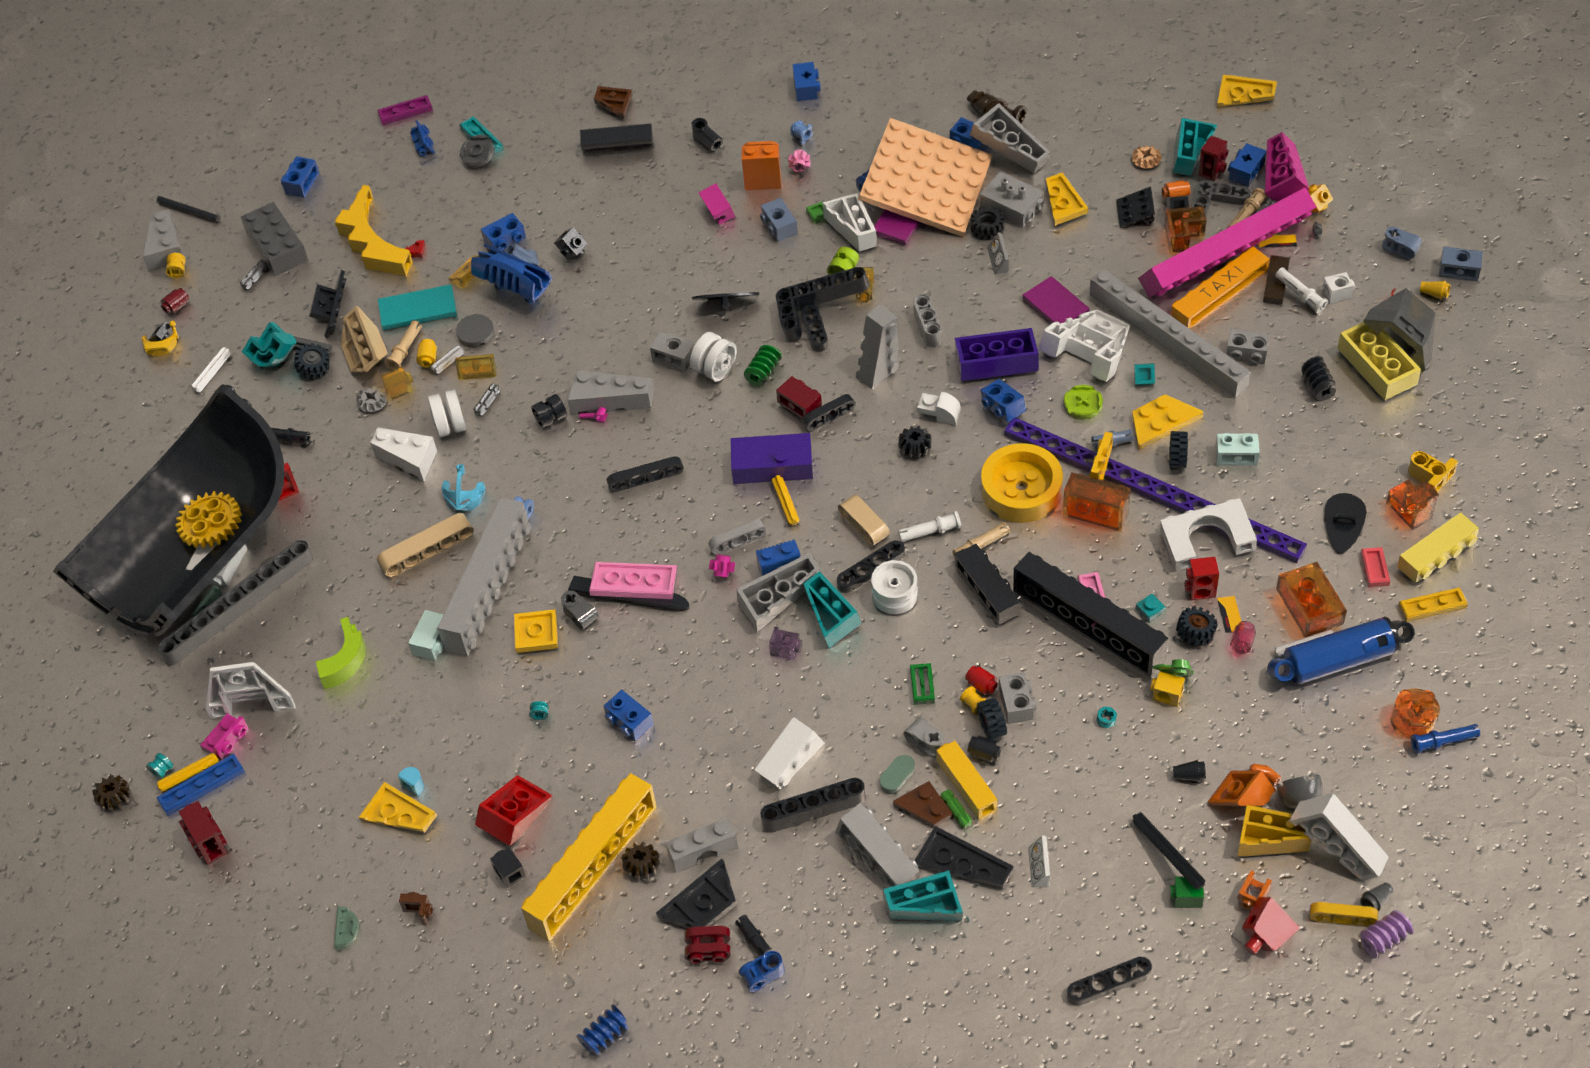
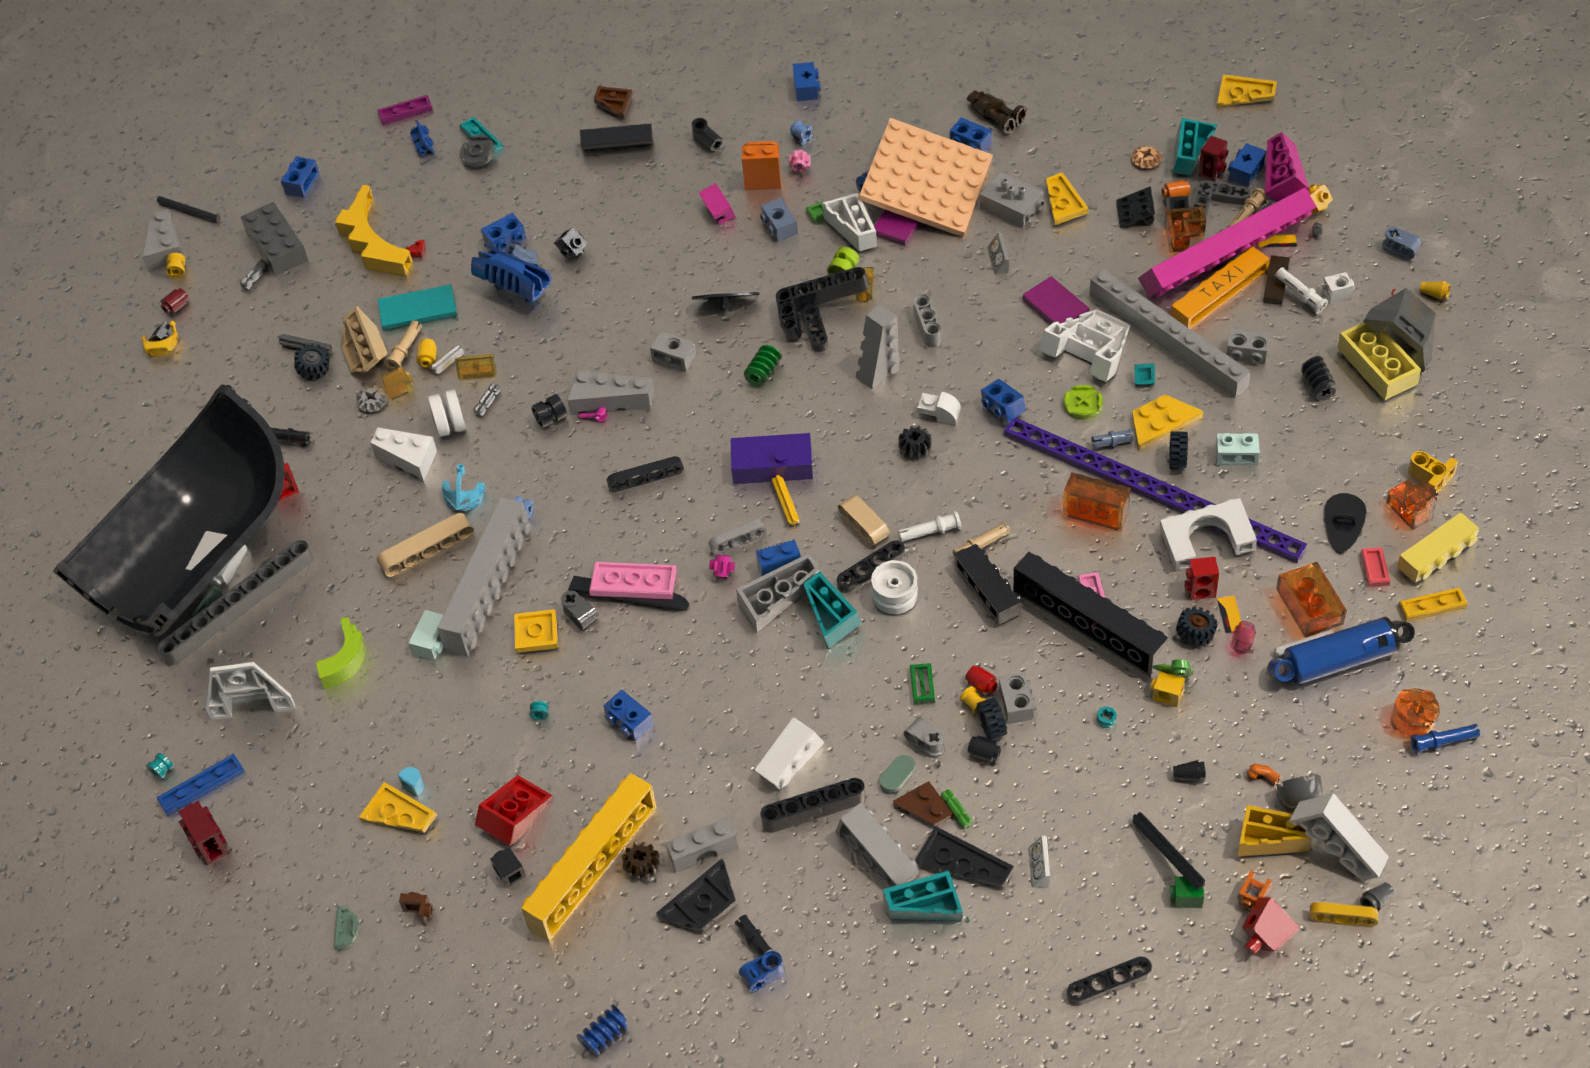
dark brown gear [92,774,131,812] -> none
yellow axle [157,753,219,792] -> none
yellow gear [175,491,242,549] -> none
white axle [191,347,231,393] -> none
dark pink bracket [200,714,248,760] -> none
teal brick [241,322,296,367] -> none
black bracket [309,270,347,337] -> none
clear yellow slope [448,255,479,288] -> none
dark grey tile [456,314,494,347] -> none
dark red brick [684,926,731,964] -> none
white wheel [690,332,737,381] -> none
clear purple brick [769,627,803,660] -> none
dark red brick [776,376,822,419] -> none
black beam [802,394,856,431] -> none
yellow brick [936,741,998,820] -> none
dark purple brick [955,328,1039,381] -> none
light grey wedge [970,103,1051,174] -> none
black tyre [970,206,1004,241] -> none
yellow brick [981,443,1063,523] -> none
yellow wing [1088,432,1113,494] -> none
teal plate [1135,594,1166,622] -> none
orange slope [1207,770,1276,806] -> none
lavender piece [1360,910,1414,959] -> none
sand blue brick [1439,246,1483,281] -> none

